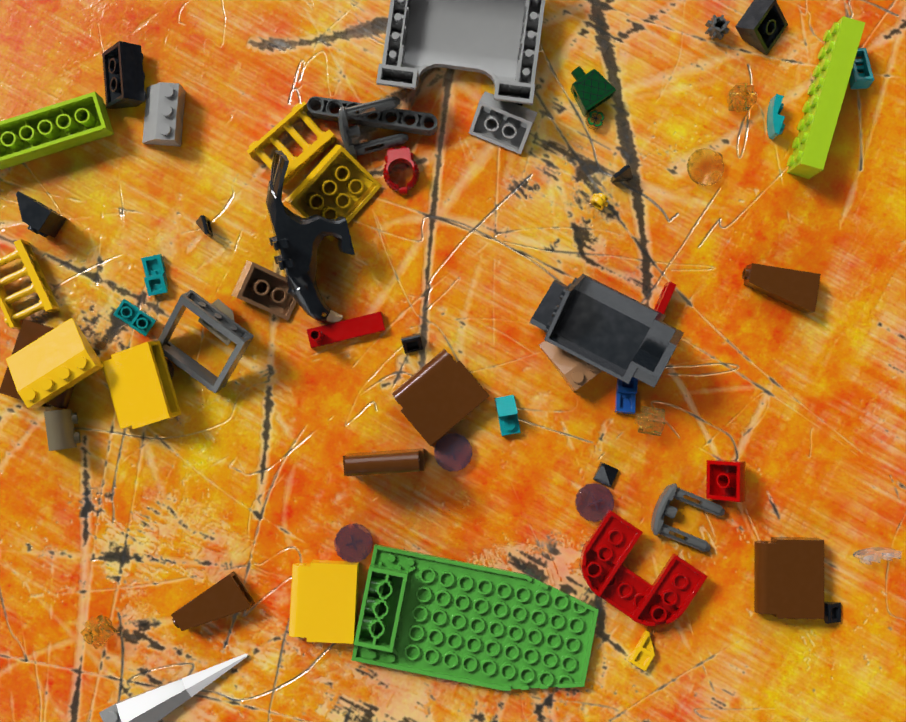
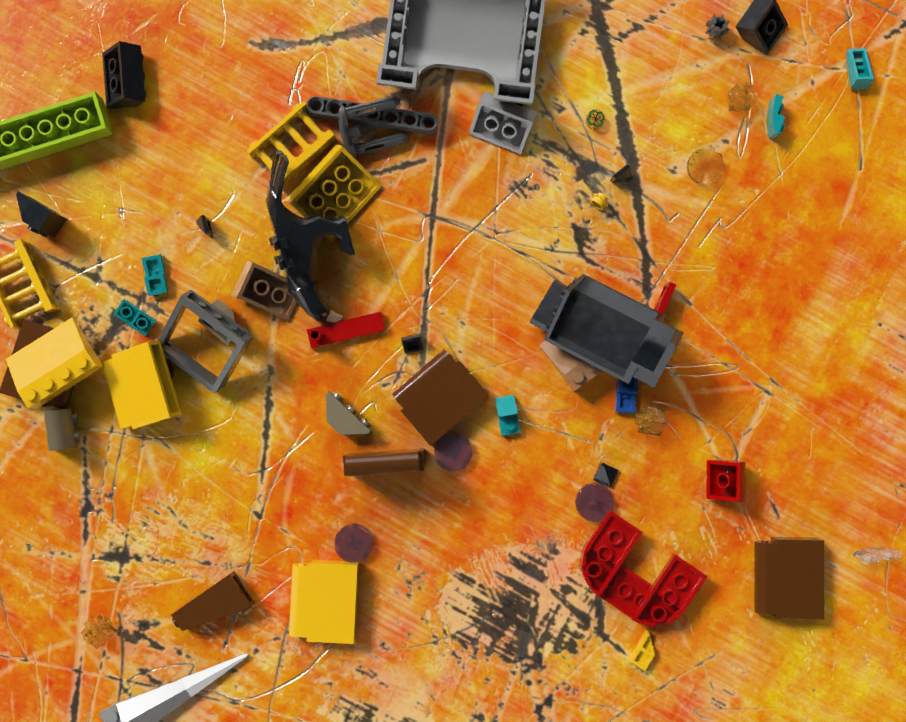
light grey slope [142,82,186,146] -> none
bright green wing [351,544,599,691] -> none
red piece [383,146,419,195] -> none
dark green torso [571,66,616,116] -> none
dark grey piece [651,483,725,552] -> none
reddish brown slope [742,263,821,314] -> none
lime brick [787,16,865,179] -> none
black slope [824,602,841,624] -> none
none -> dark tan slope [326,391,372,435]

